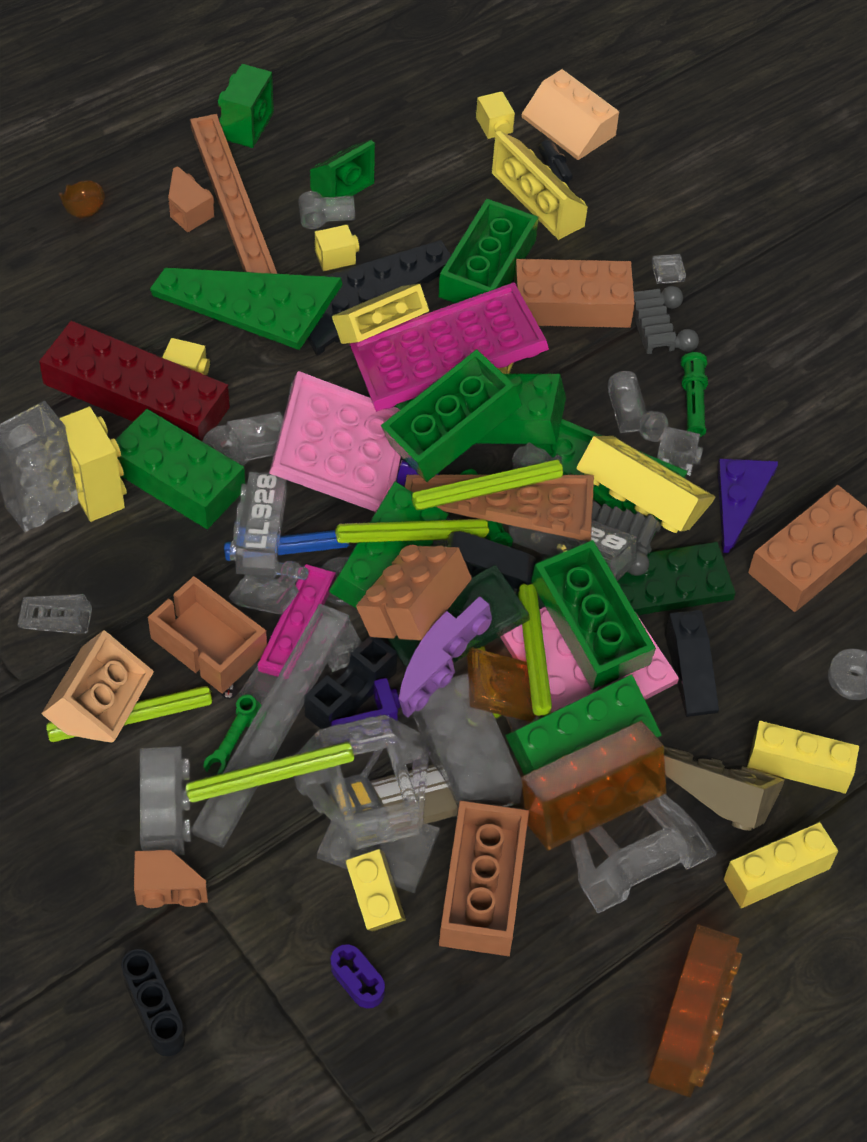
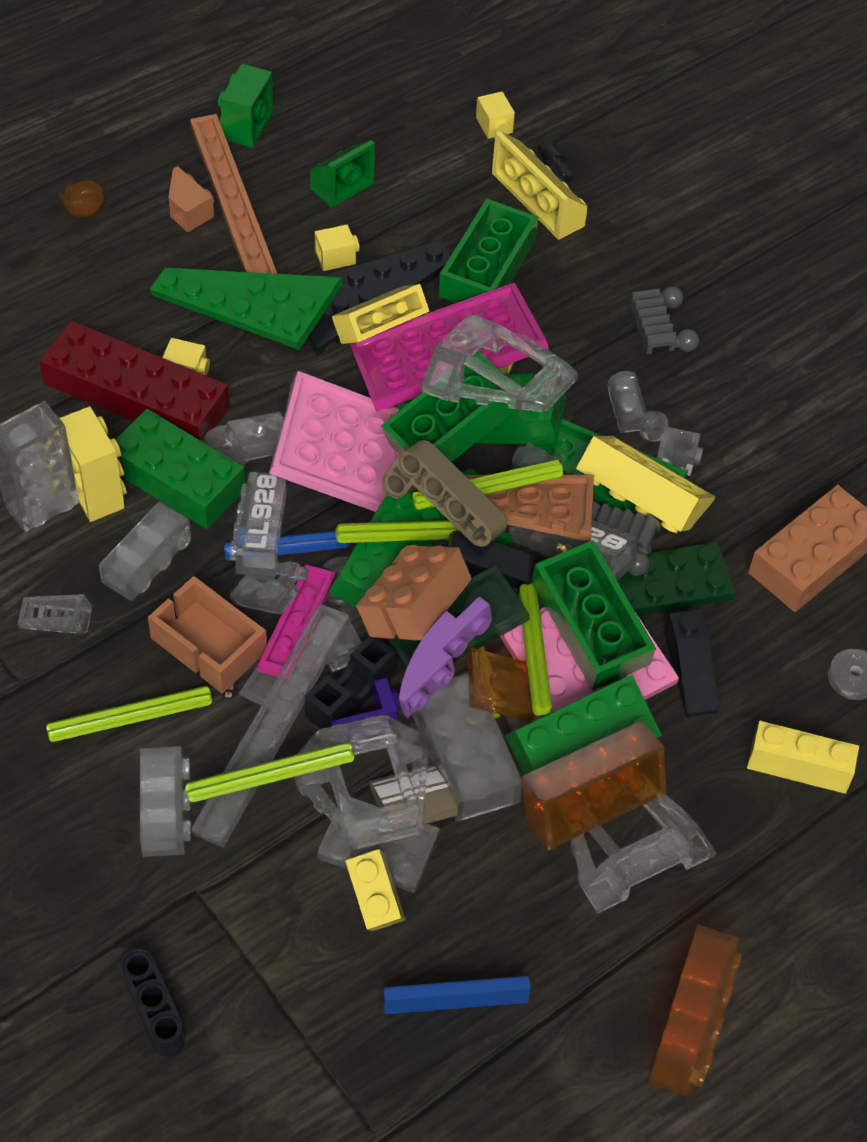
light nougat slope [41,630,154,743] -> none
nougat slope [134,850,208,908] -> none
green brick [204,695,264,775] -> none
clear piece [298,191,355,229] -> none
clear piece [325,732,391,818] -> none
dark purple beam [330,944,385,1009] -> none
nougat brick [439,801,529,956] -> none
nougat brick [514,259,635,328] -> none
light nougat slope [522,69,619,160] -> none
dark tan wedge [636,743,785,831] -> none
clear tile [651,254,686,284] -> none
green pin [681,352,708,437] -> none
dark purple wing [718,459,778,553] -> none
light yellow brick [724,822,838,908] -> none
none -> clear brick [99,501,191,601]
none -> dark tan beam [382,440,507,547]
none -> blue tile [383,976,531,1015]
none -> clear windscreen [421,314,578,412]

